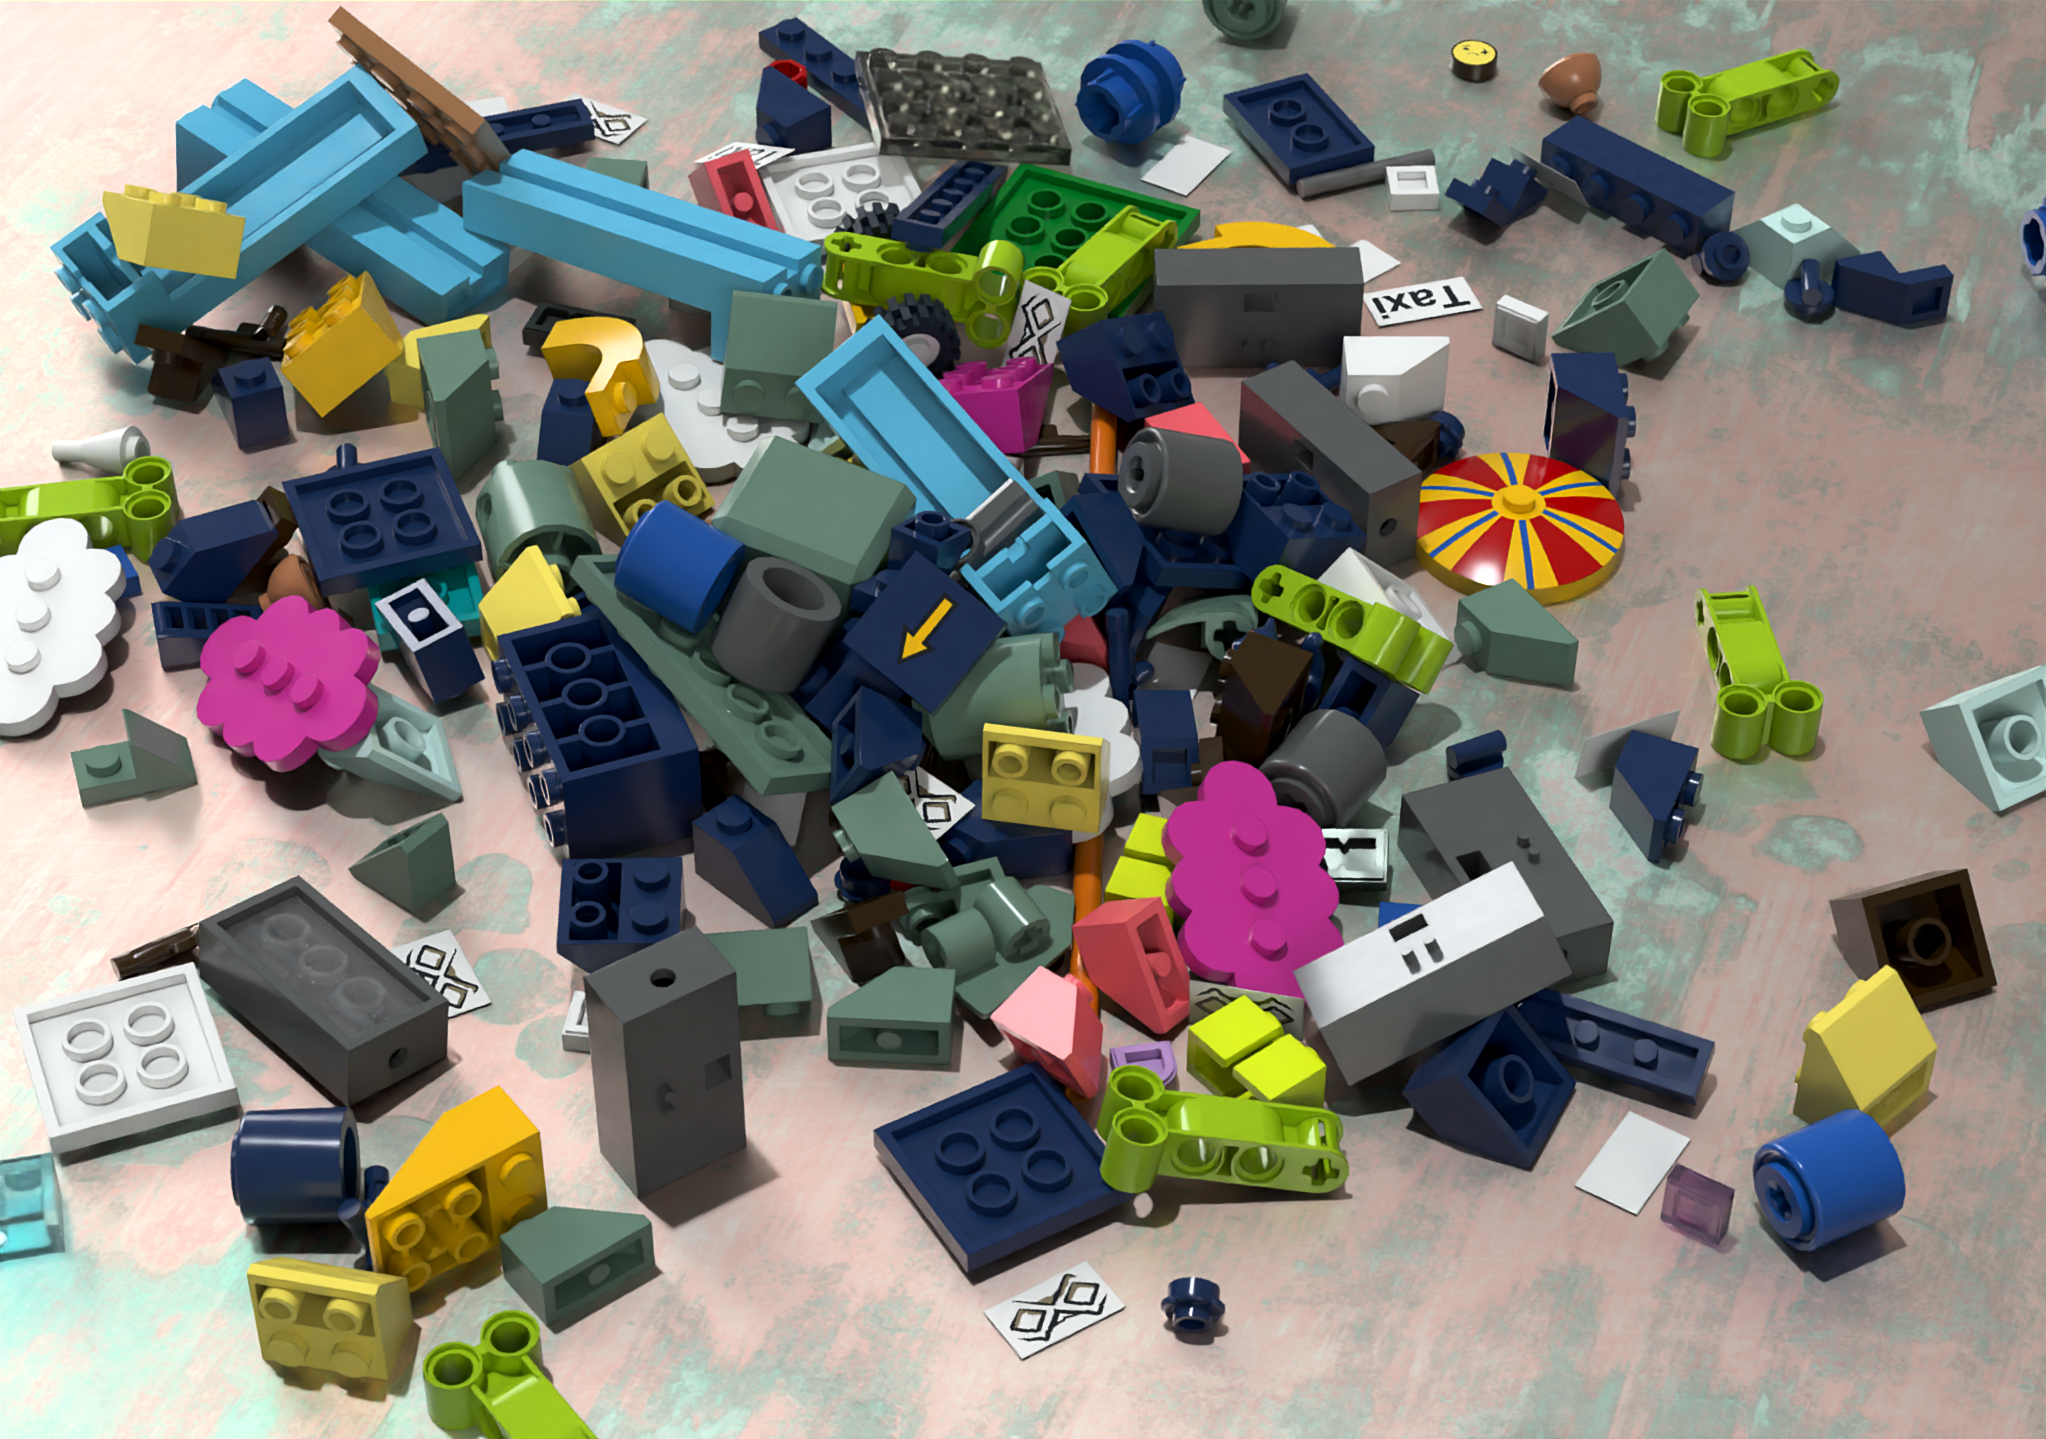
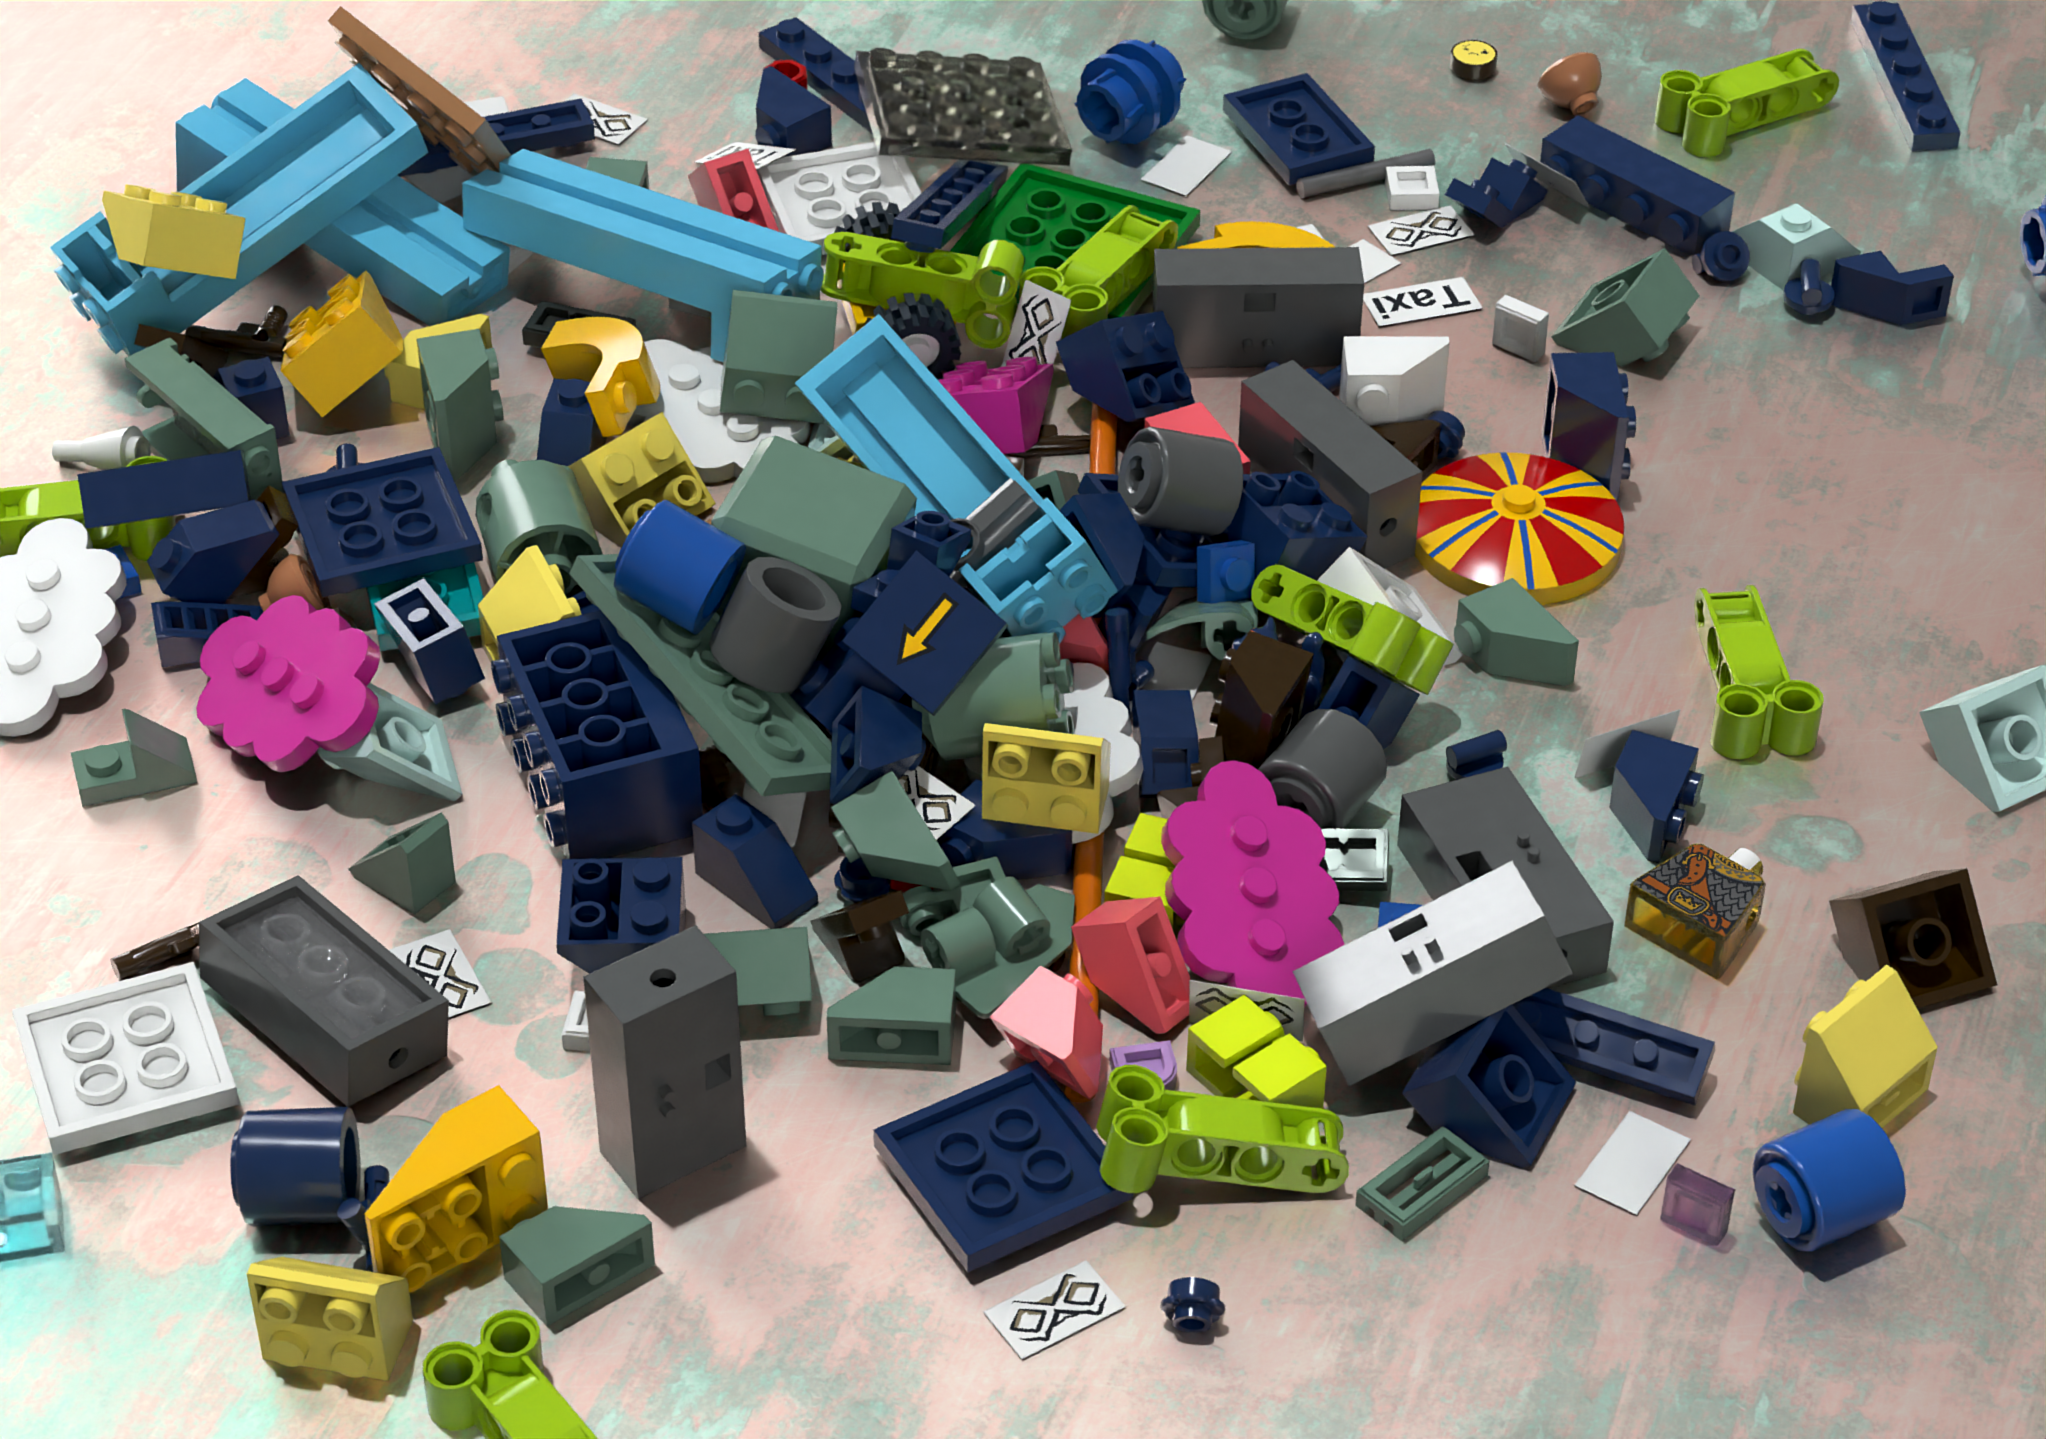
none -> dark blue tile [77,450,251,529]
none -> sand green door [124,338,283,500]
none -> blue plate [1197,540,1255,604]
none -> sand green tile [1355,1126,1490,1241]
none -> white sticker [1367,205,1475,255]
none -> torso [1624,844,1766,980]
none -> dark blue plate [1851,1,1961,151]

